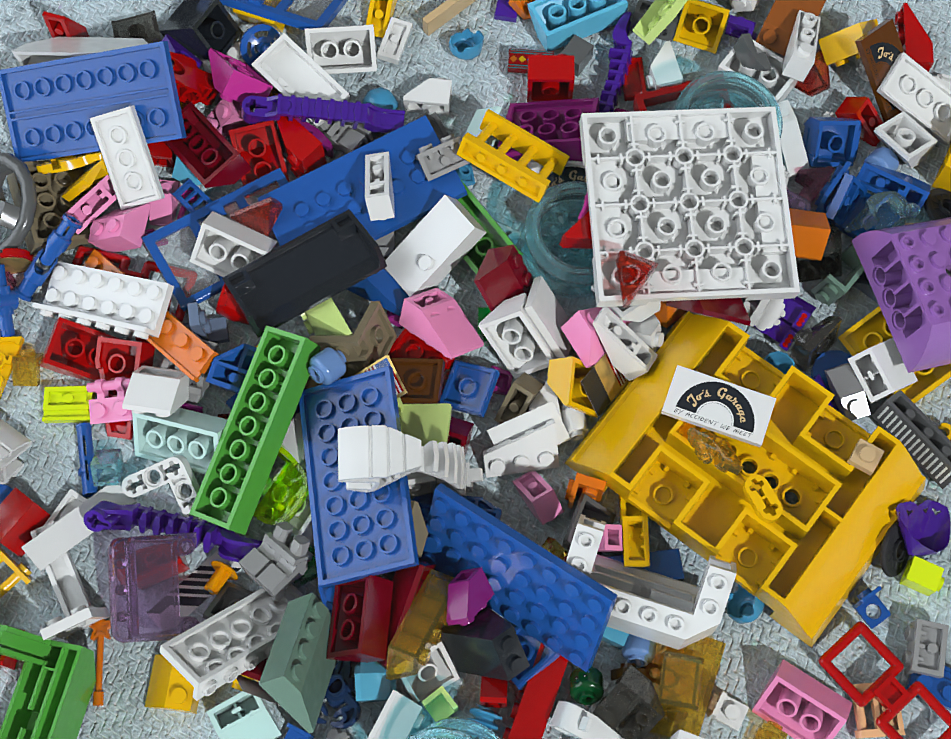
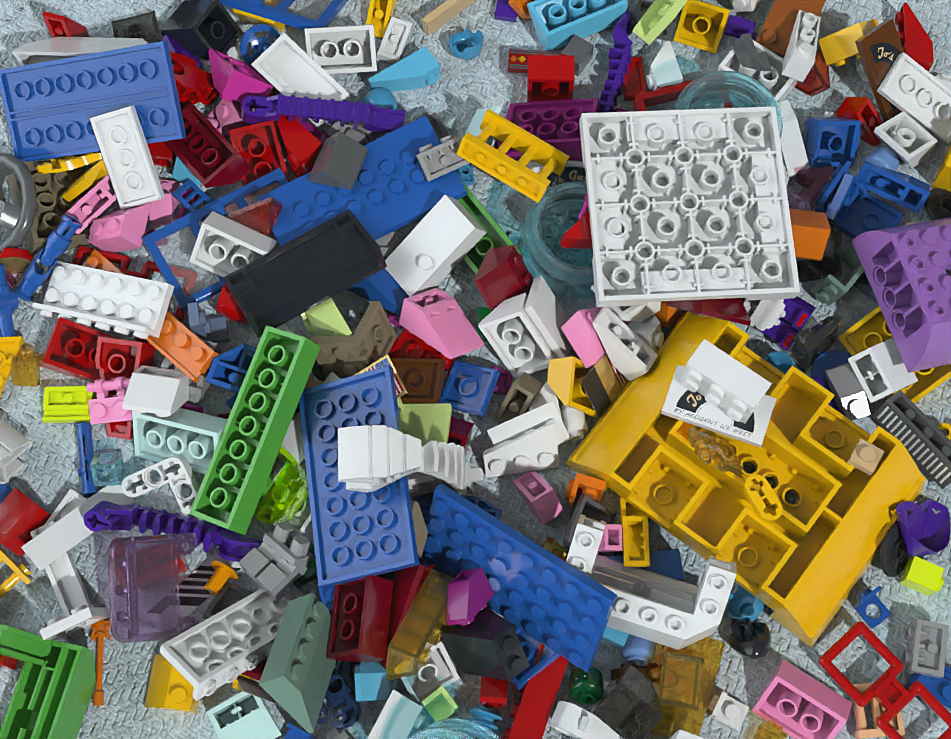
medium blue head [308,347,346,385] -> none
white slope [365,151,395,221] -> none
white slope [403,77,452,115] -> none
clear red slope [616,251,658,308] -> none
clear light blue piece [844,191,920,233] -> none
none -> dark grey slope [308,131,368,190]
none -> medium azure slope [368,46,441,92]
none -> white brick [680,339,772,424]
none -> black piece [727,618,771,659]

